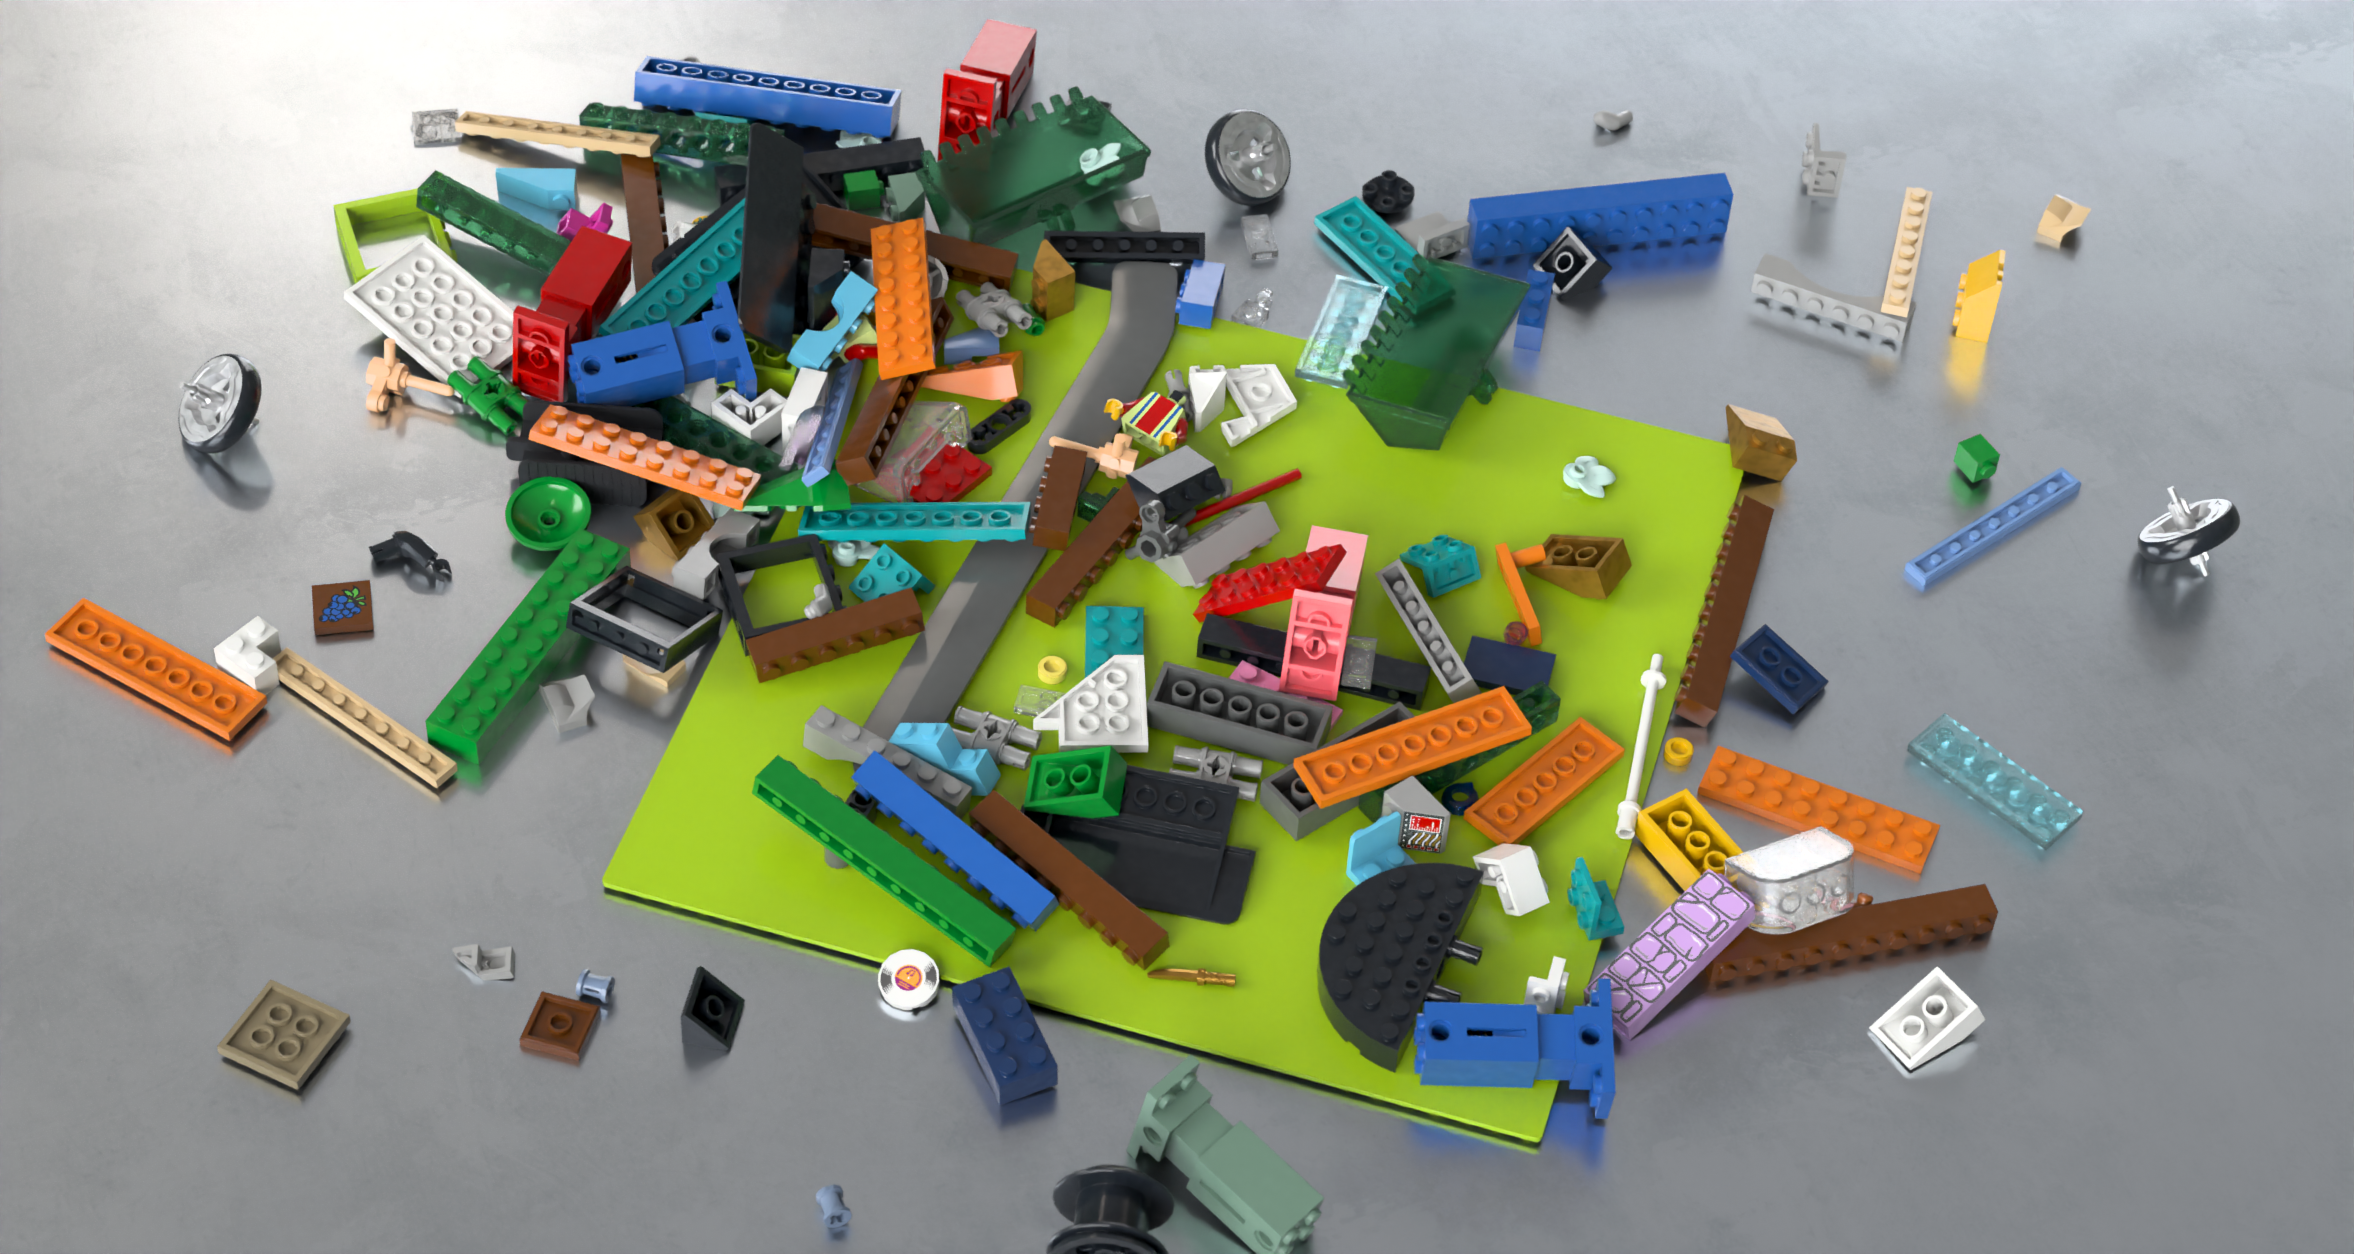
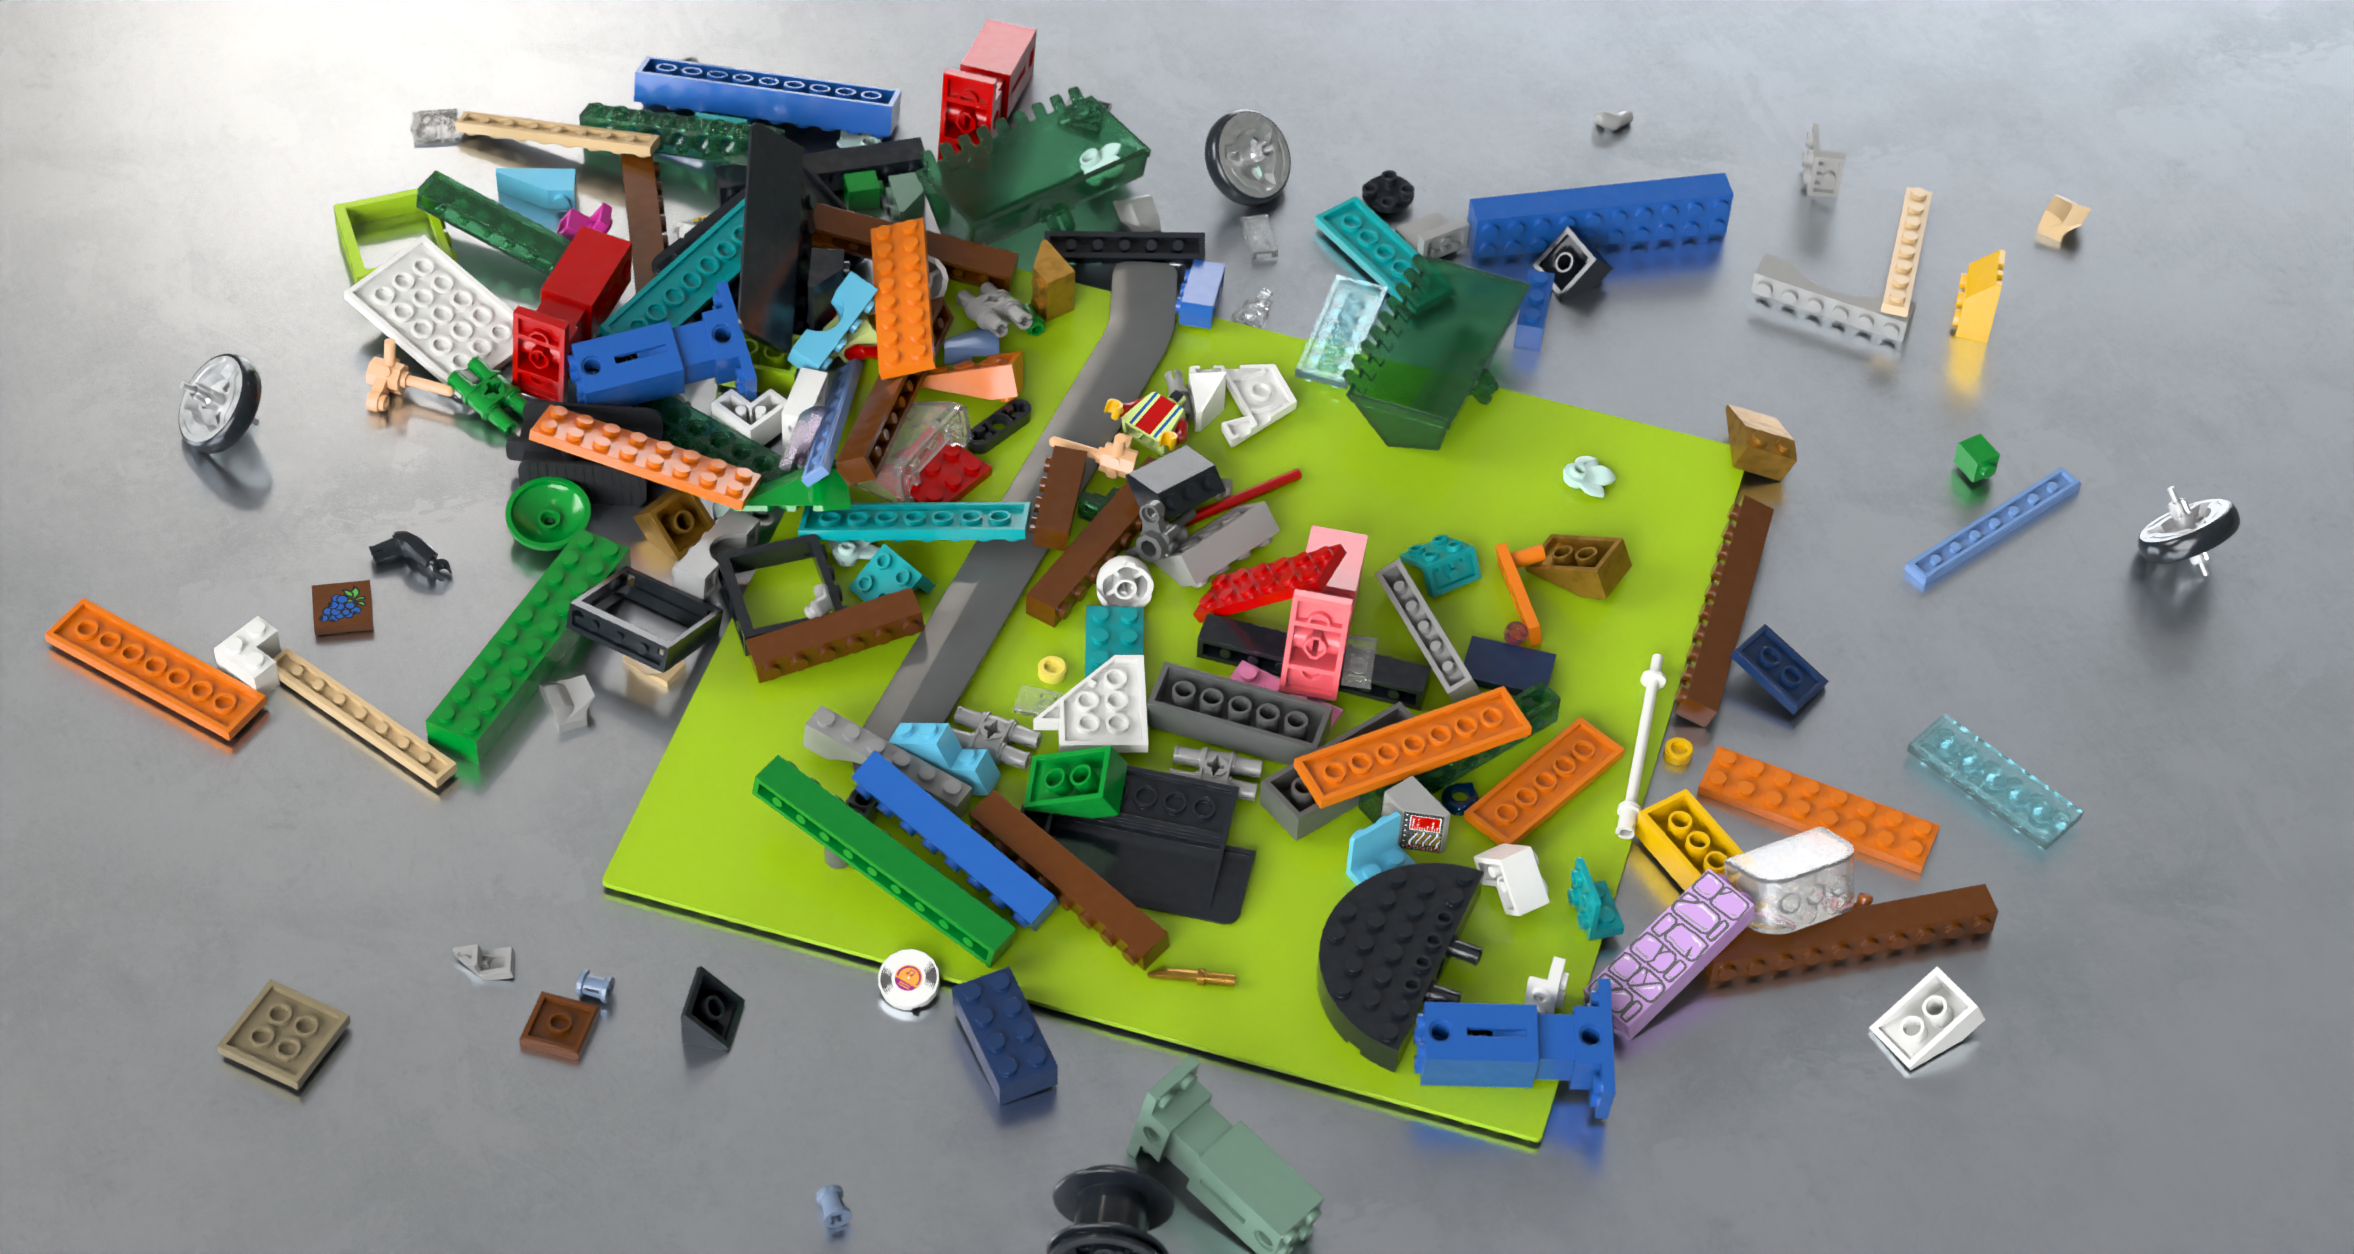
none -> white cylinder [1096,555,1154,607]

